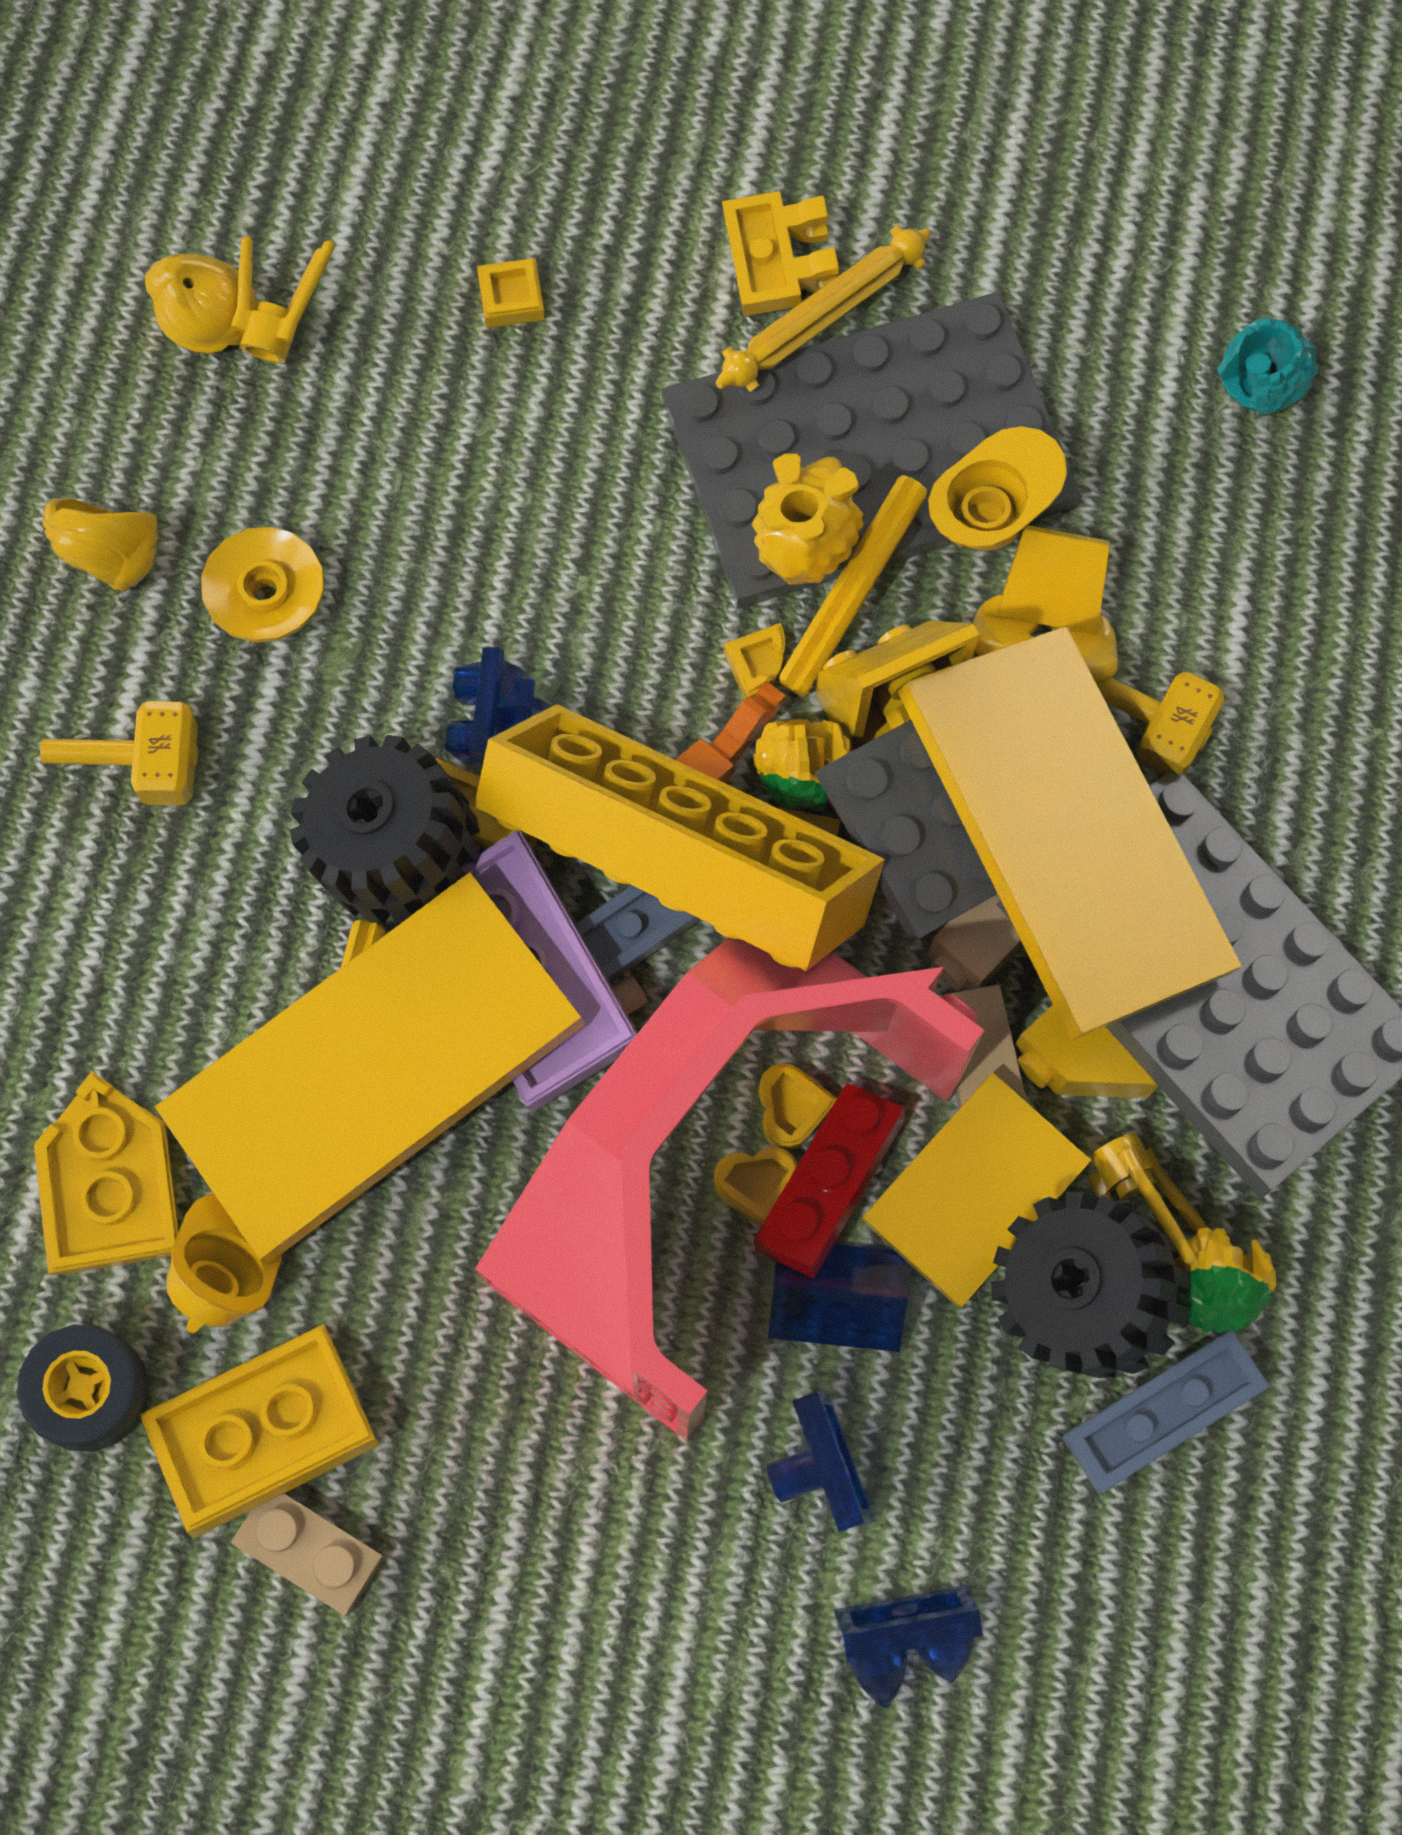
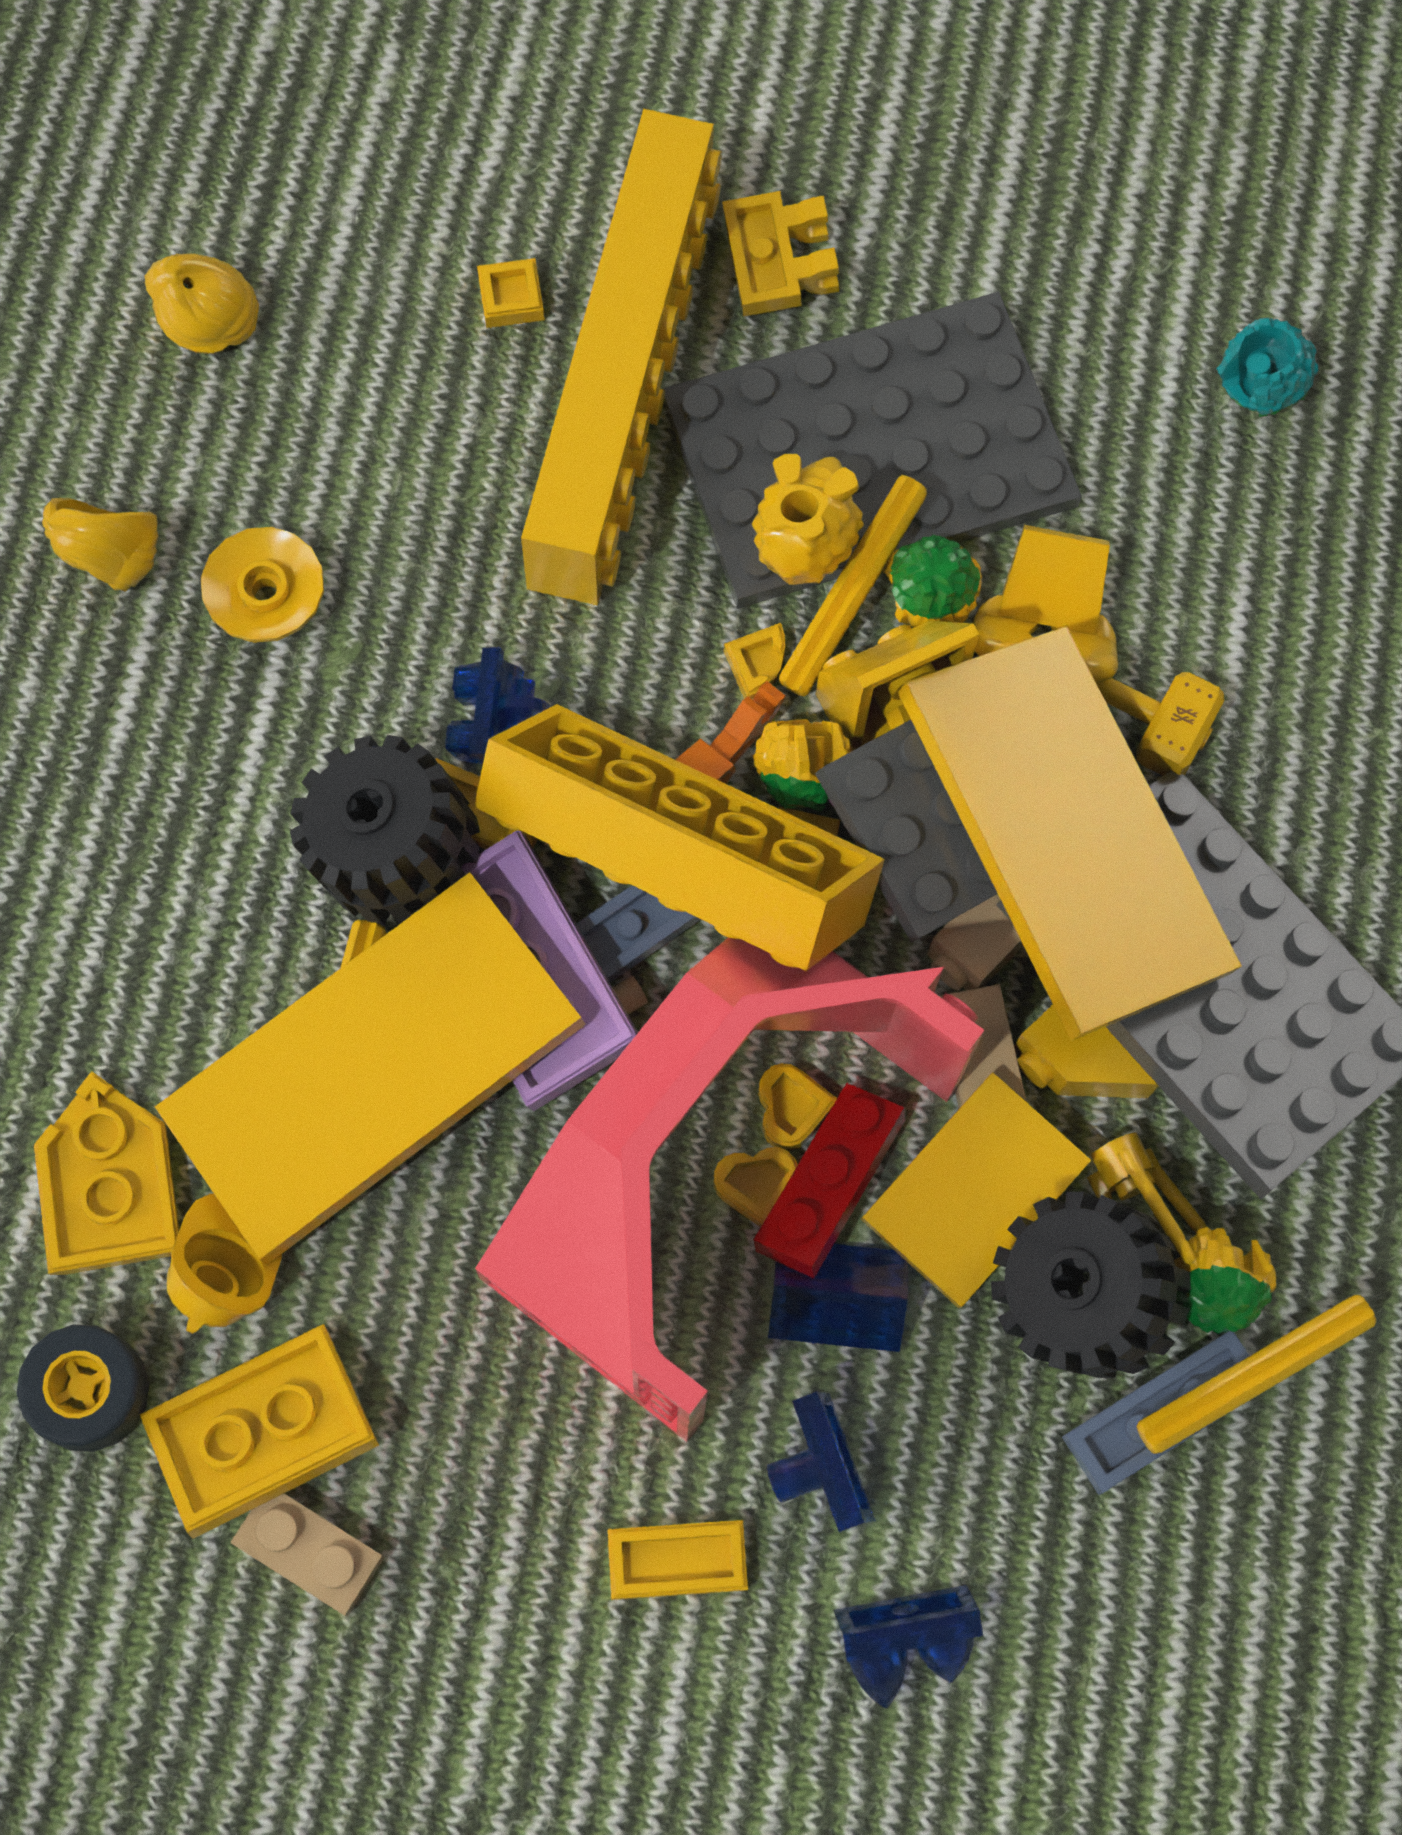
yellow piece [40,701,198,806] -> none
yellow plant [231,236,335,364] -> none
yellow wheel [716,224,931,392] -> none
yellow piece [928,426,1067,551] -> none
none -> yellow brick [521,108,722,606]
none -> yellow tile [607,1520,748,1600]
none -> green piece [883,534,982,628]
none -> yellow axle [1136,1295,1377,1454]

